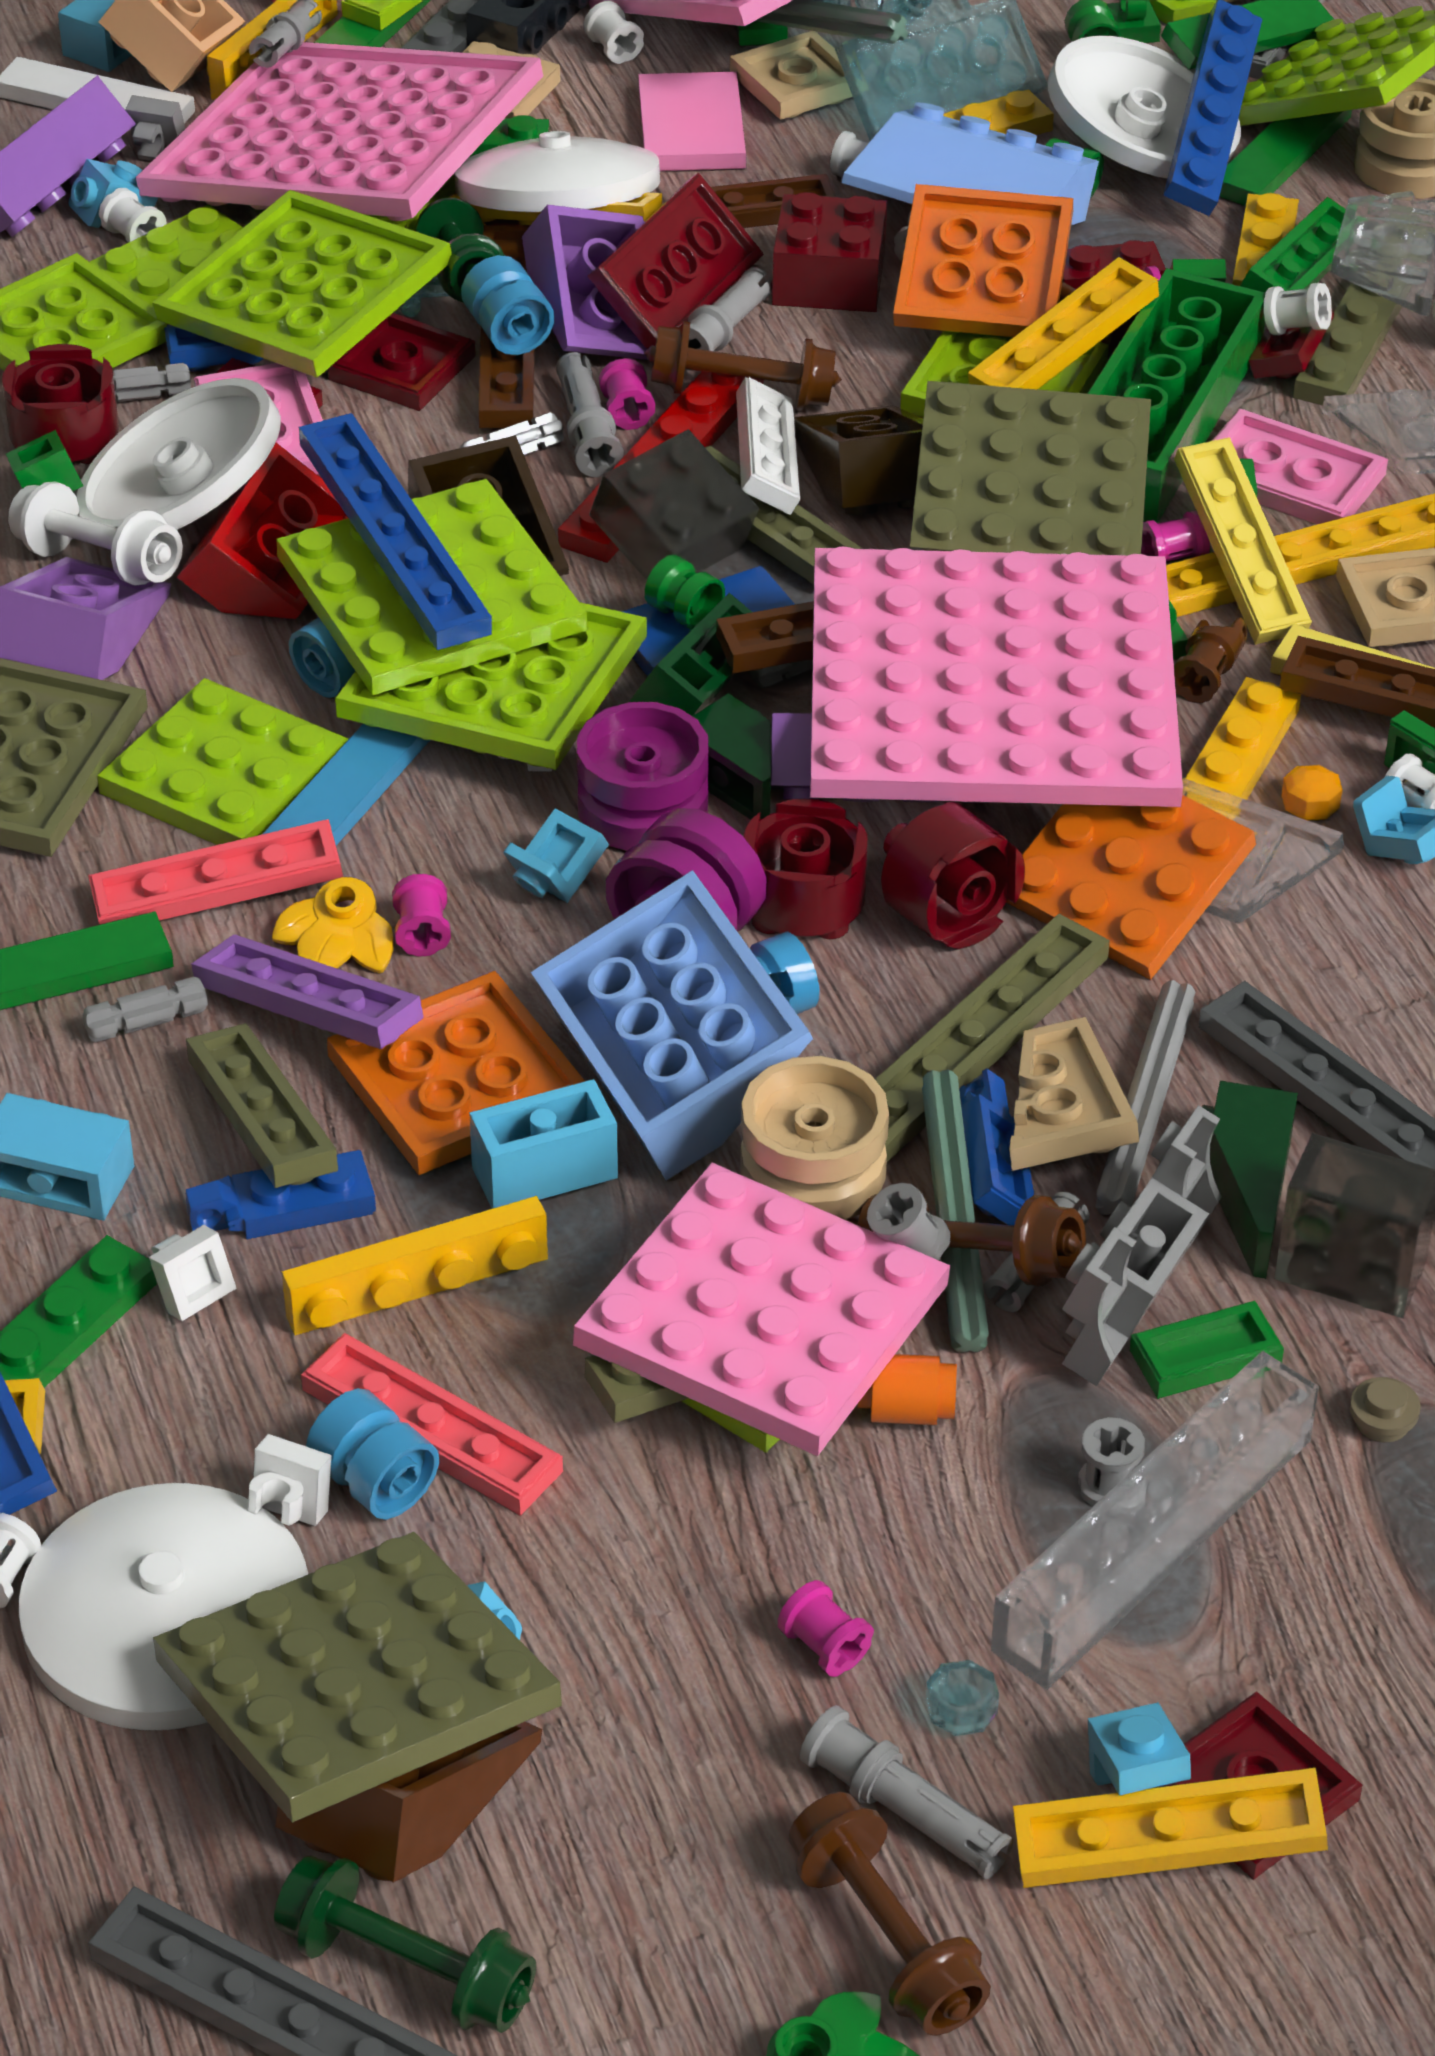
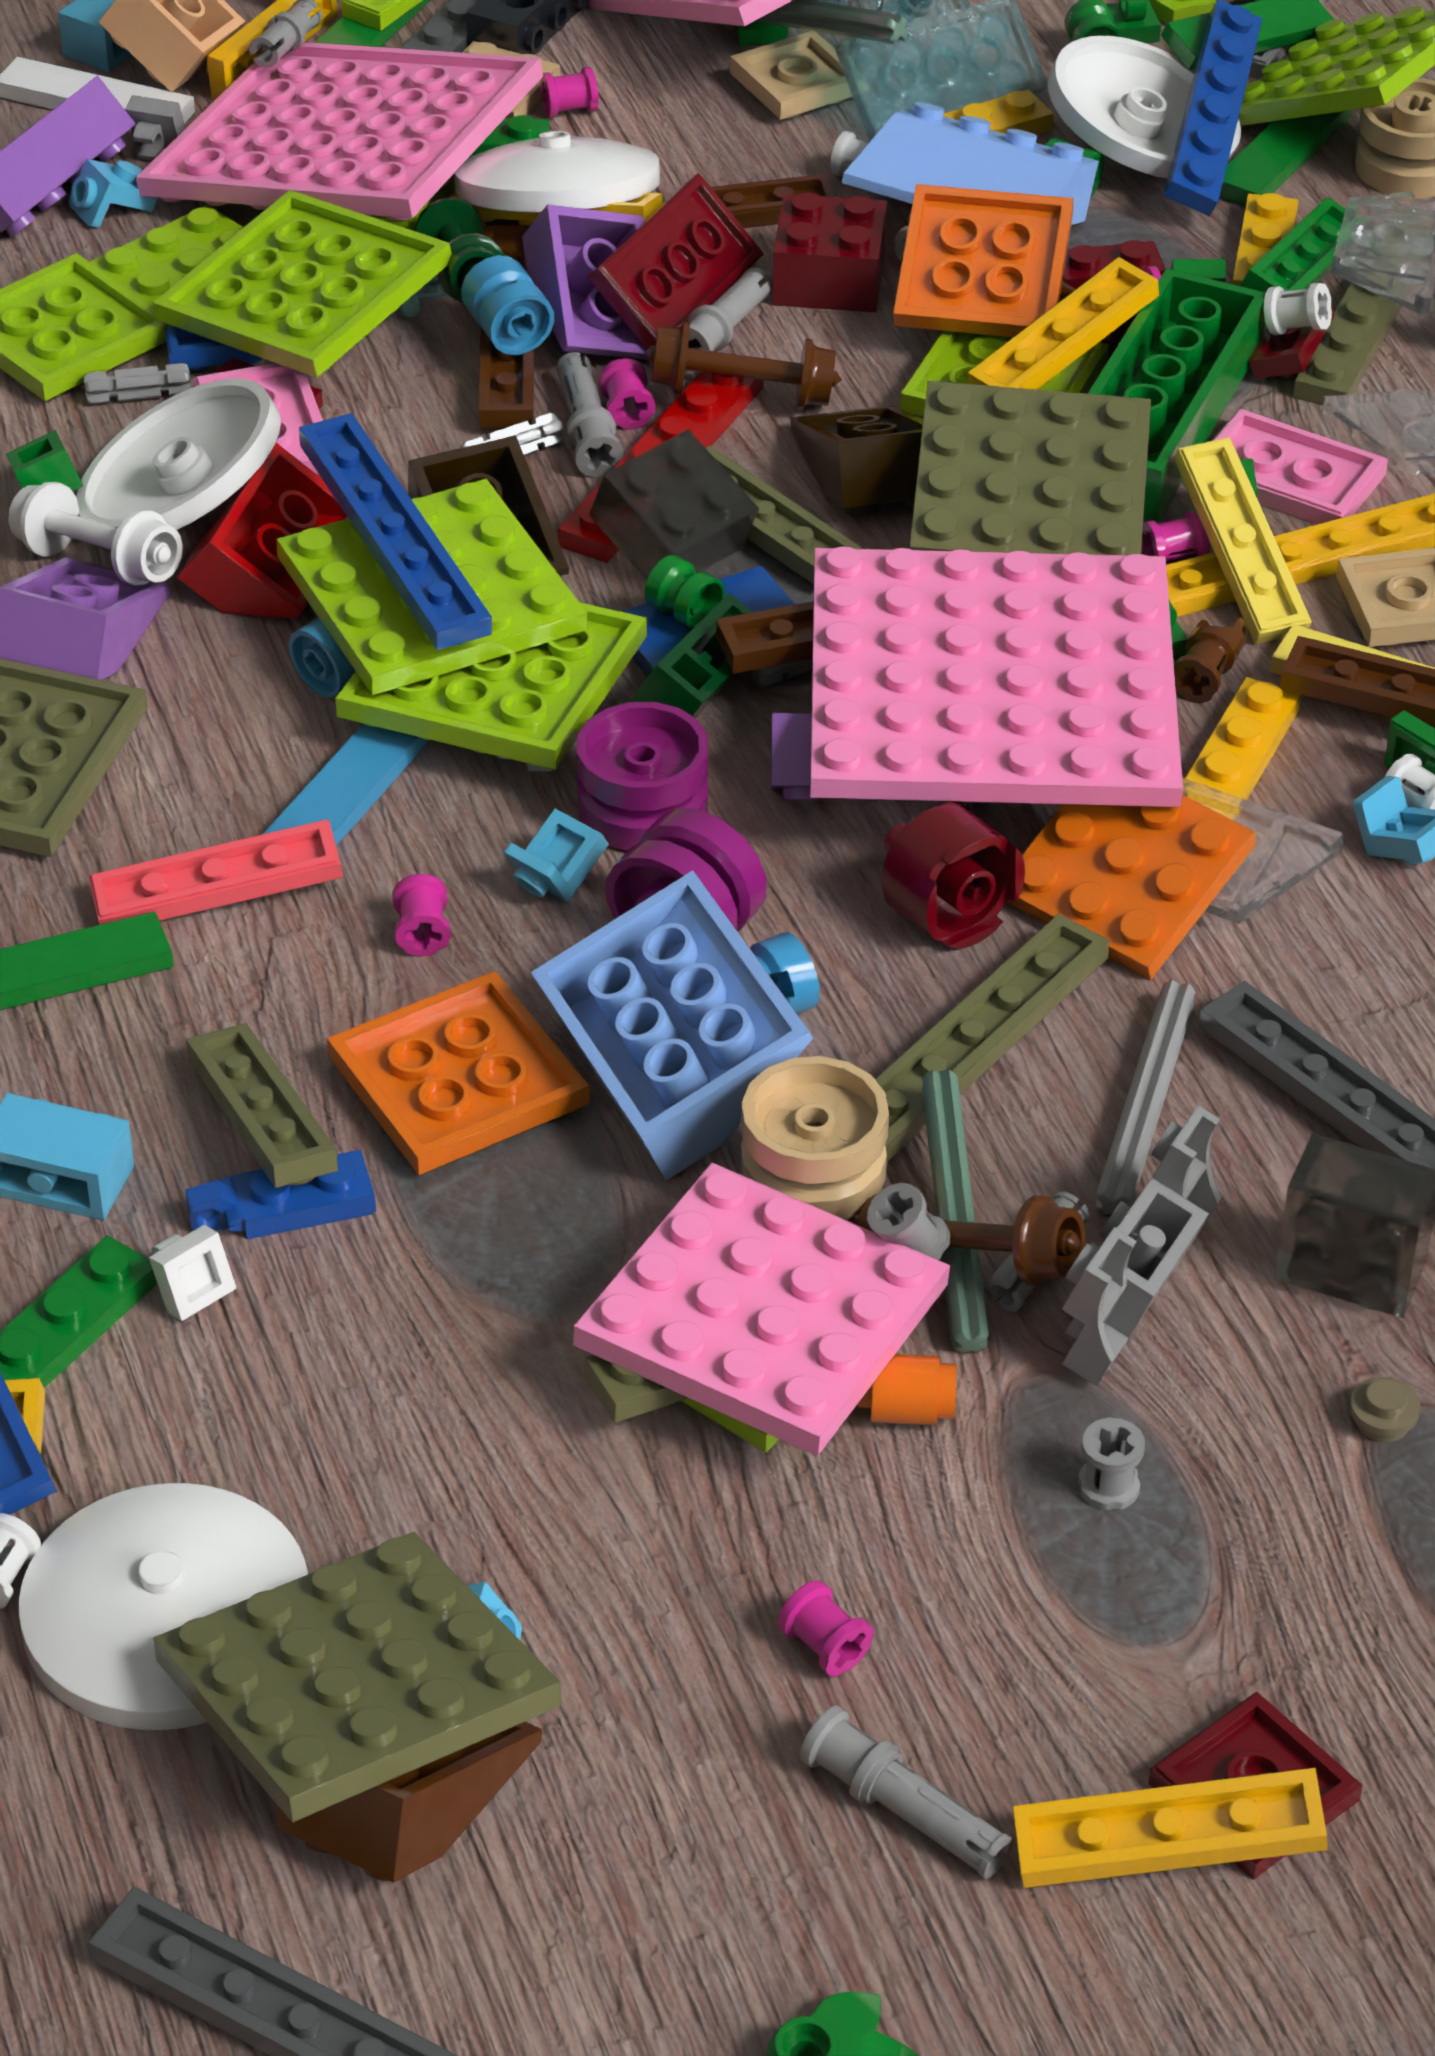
dark red brick [2,344,119,464] -> none
light grey axle [83,977,208,1042] -> none
lime plate [97,678,348,845] -> none
white bush [98,188,167,243] -> none
medium lavender plate [191,934,424,1049] -> none
white tile [248,1434,331,1526] -> none
yellow plate [272,877,394,973] -> none
dark green piece [274,1855,536,2033] -> none
yellow plate [282,1196,548,1336] -> none
coral tile [301,1333,563,1516] -> none
dark azure wheel [306,1388,439,1520] -> none
dark red tile [328,313,476,411] -> none
medium azure brick [469,1079,618,1209] -> none
white bush [584,1,644,64] -> none
bright pink tile [638,71,746,171] -> none
dark green slope [692,693,771,820] -> none
white tile [736,377,800,515] -> none
dark red brick [744,798,868,940] -> none
reddish brown piece [789,1792,991,2036] -> none
clear light blue tile [925,1660,999,1736] -> none
blue hinge [959,1068,1034,1225] -> none
clear brick [991,1351,1319,1690] -> none
tan wing [1009,1017,1139,1171] -> none
medium azure bracket [1088,1702,1191,1796] -> none
green tile [1129,1301,1284,1399] -> none
dark green slope [1202,1081,1298,1279] -> none
light orange tile [1282,765,1343,821] -> none
none -> dark pink bush [540,66,599,118]

